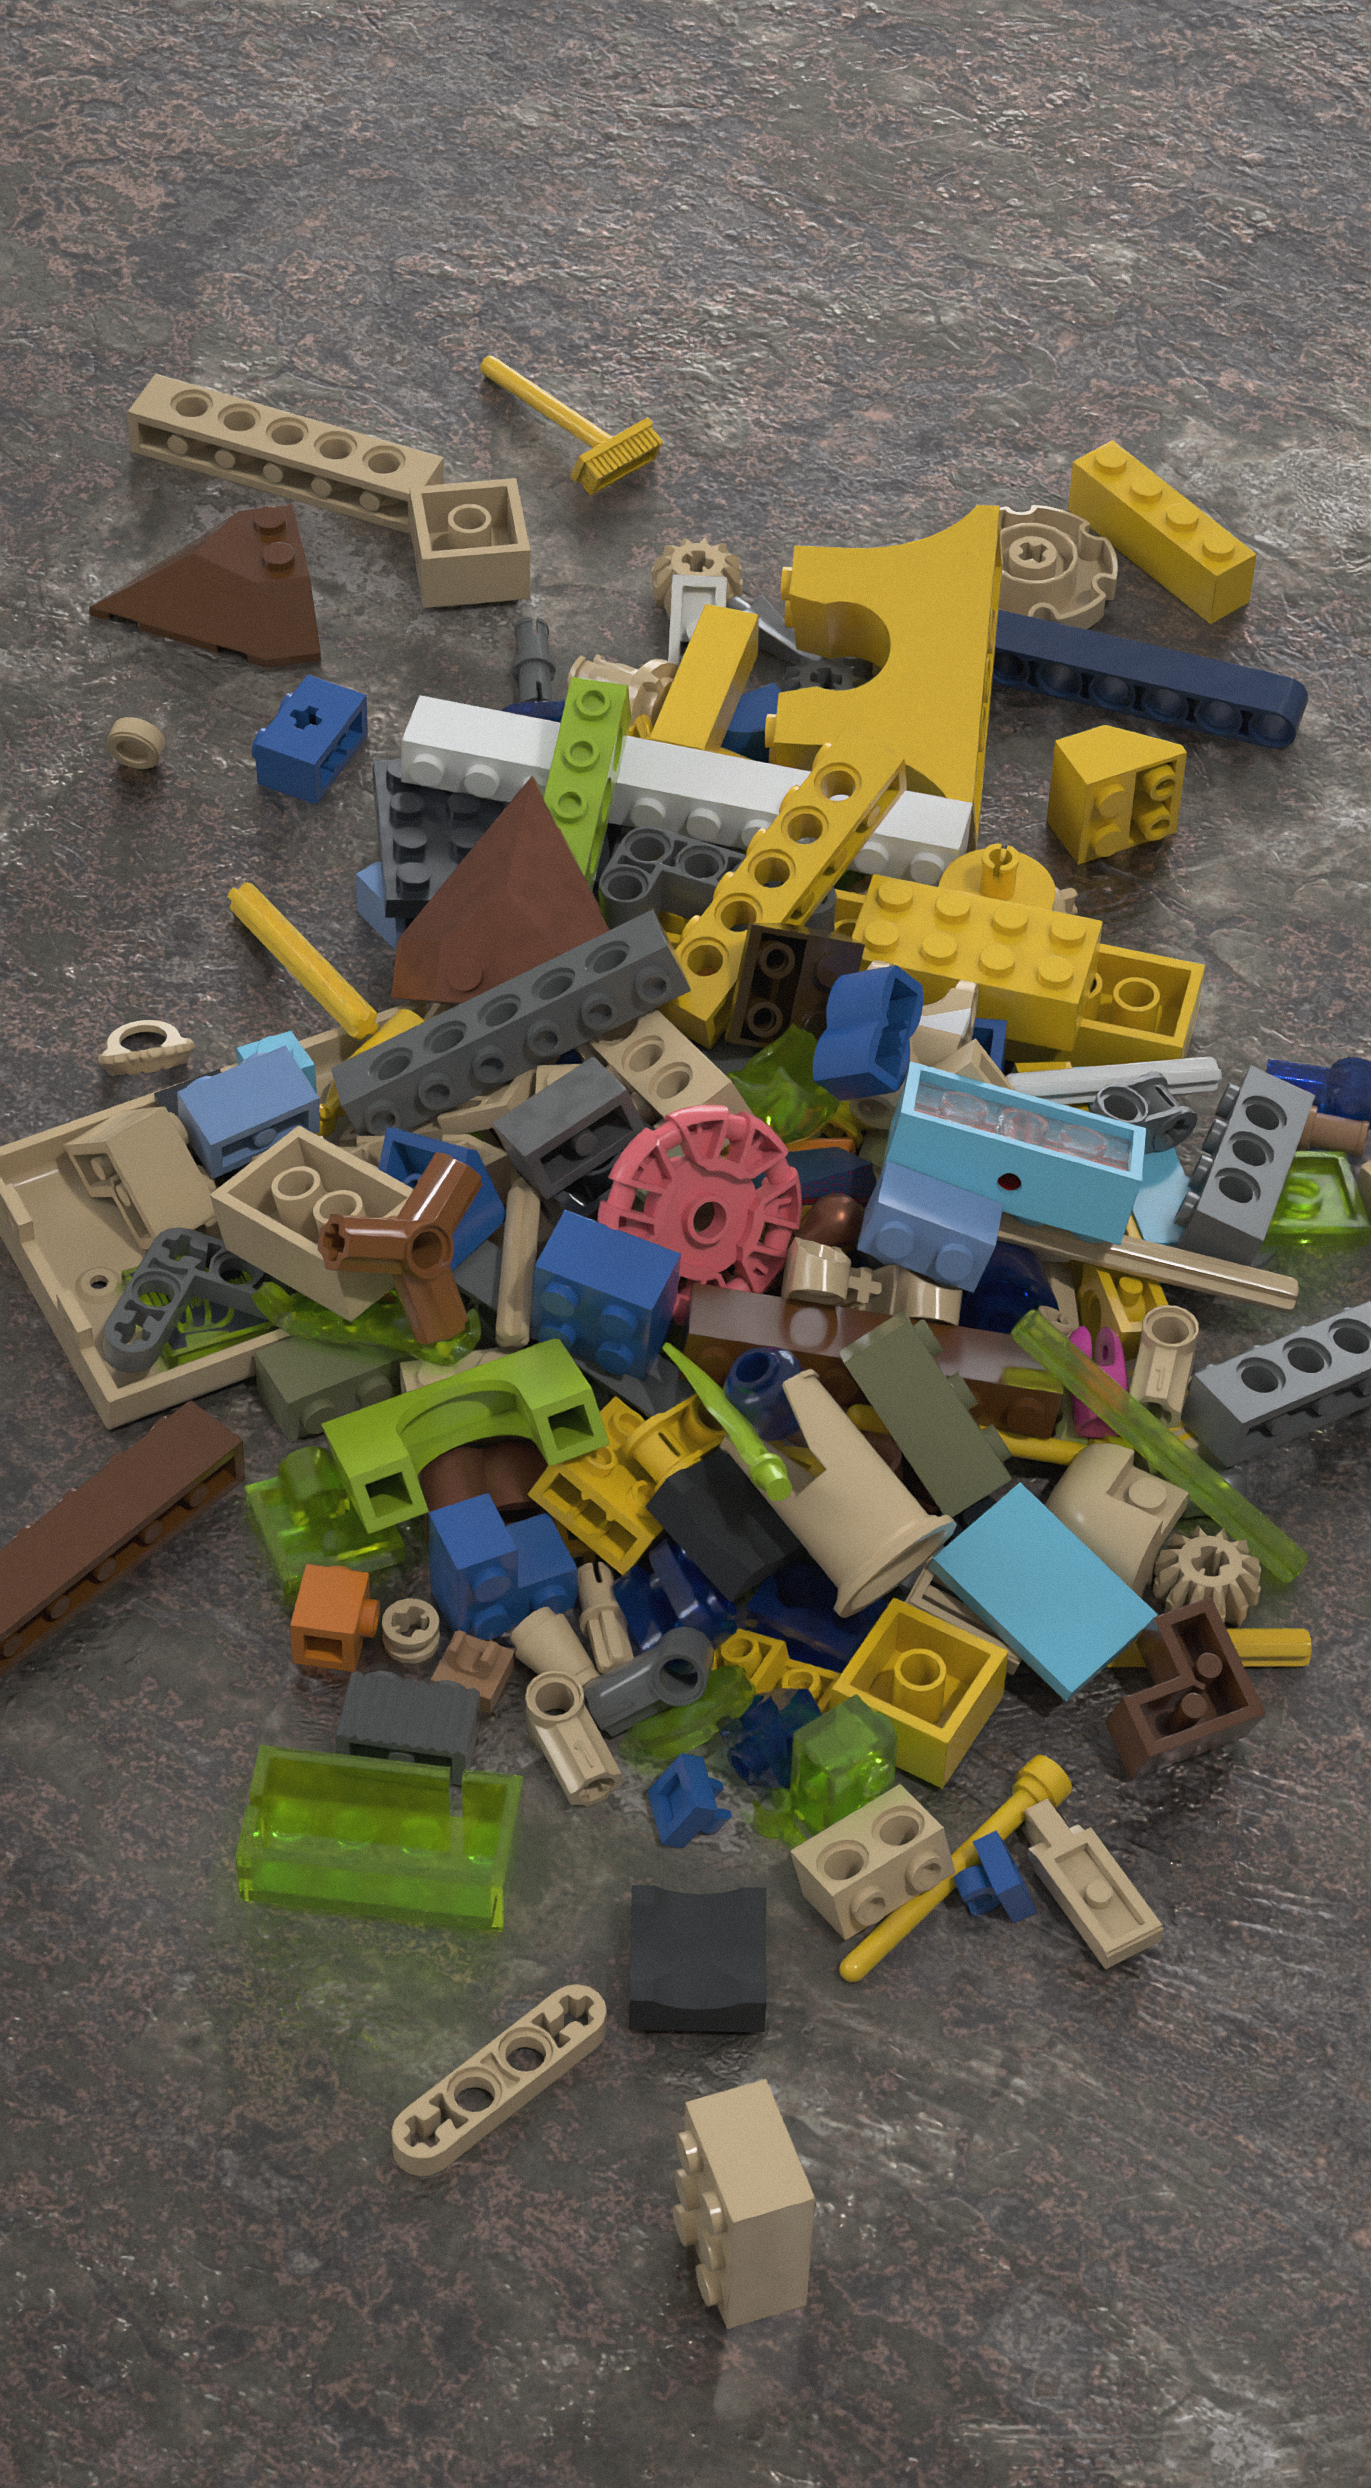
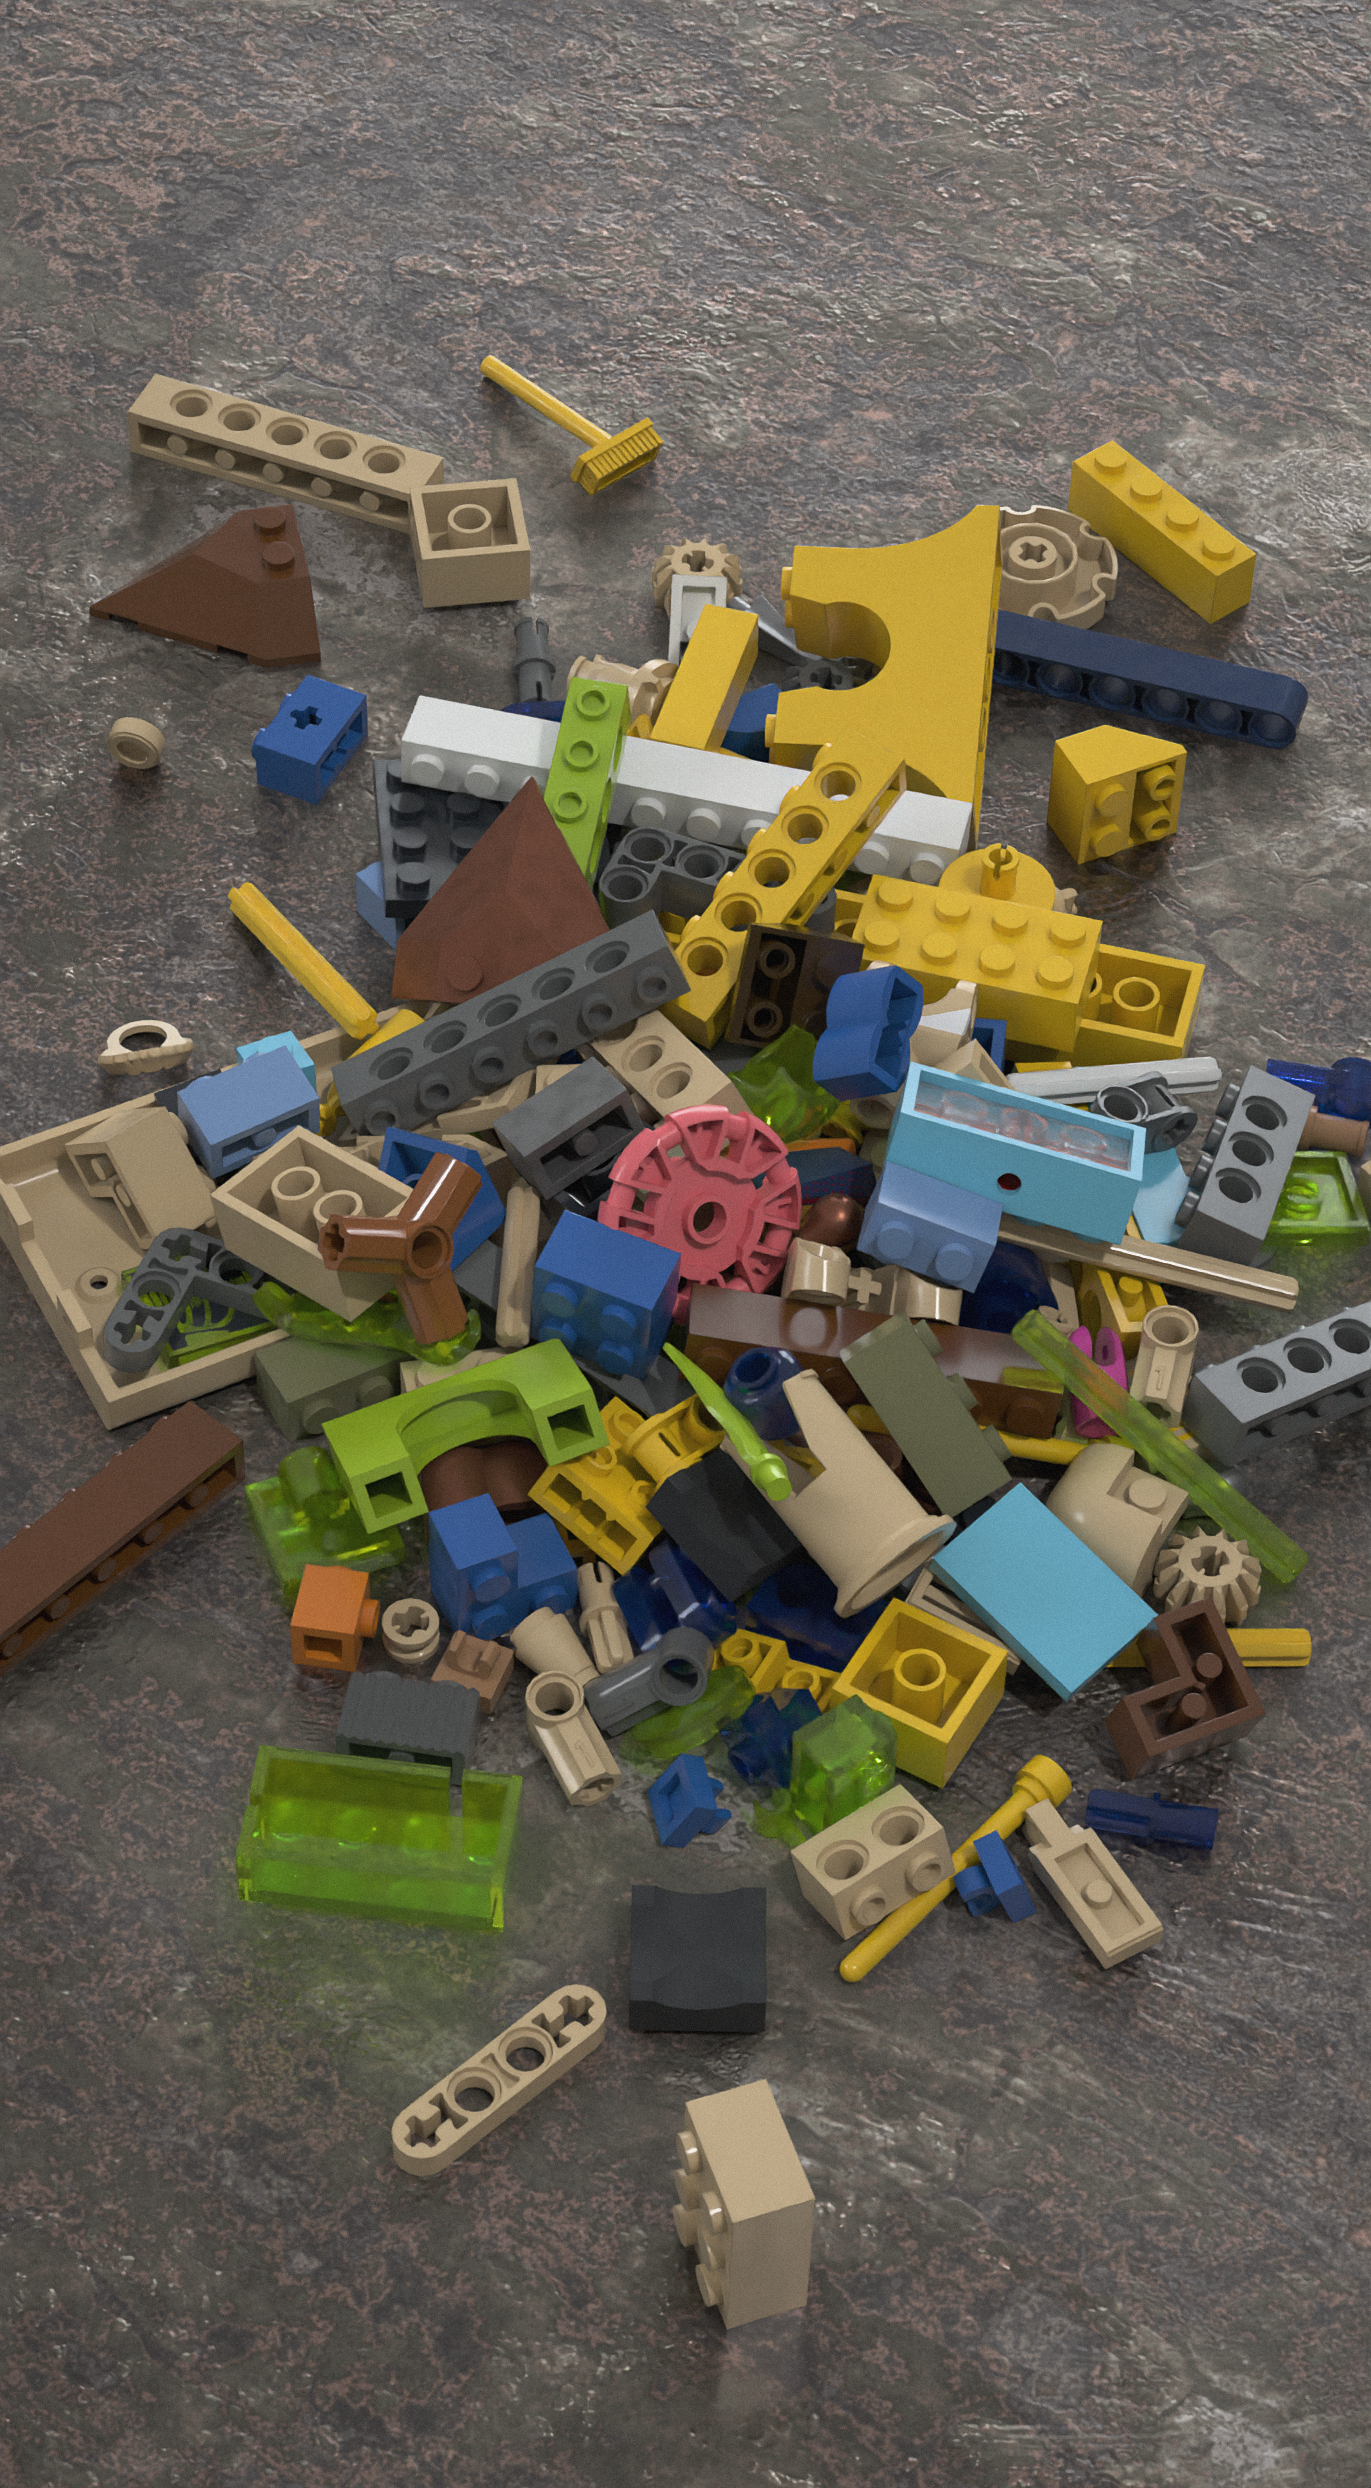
none -> clear blue axle [1085,1789,1219,1850]

